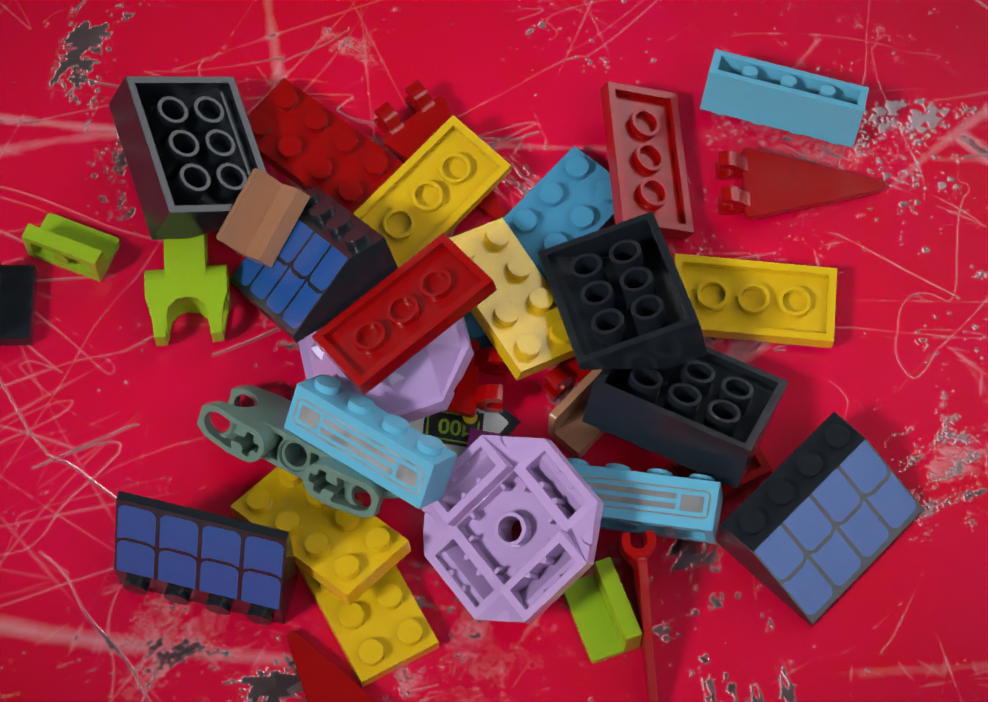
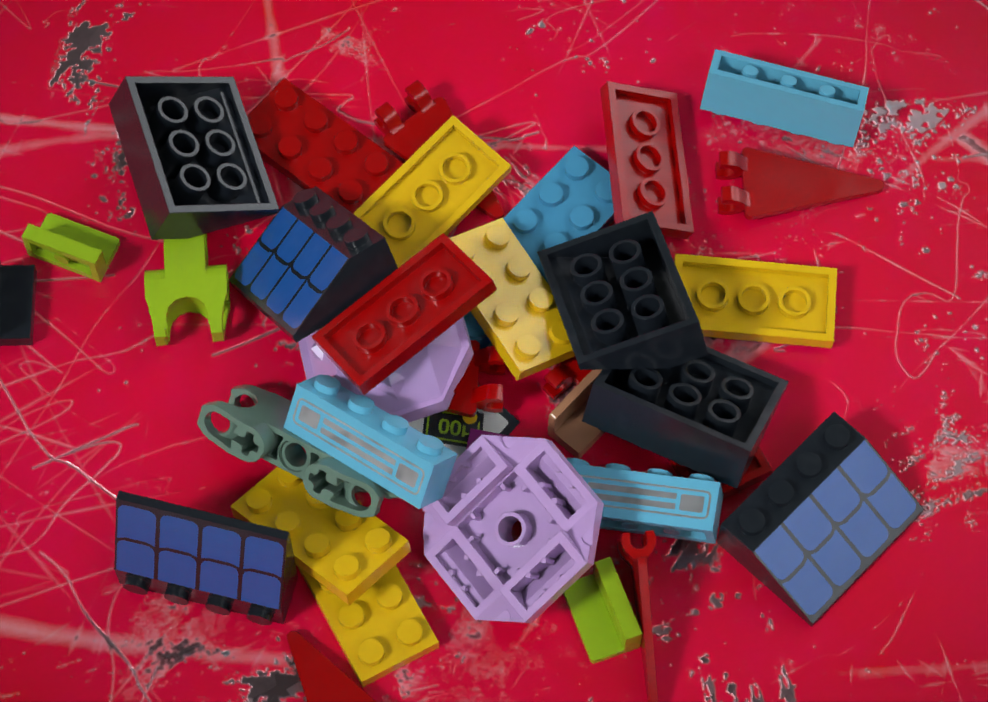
nougat panel [216,168,311,268] -> none

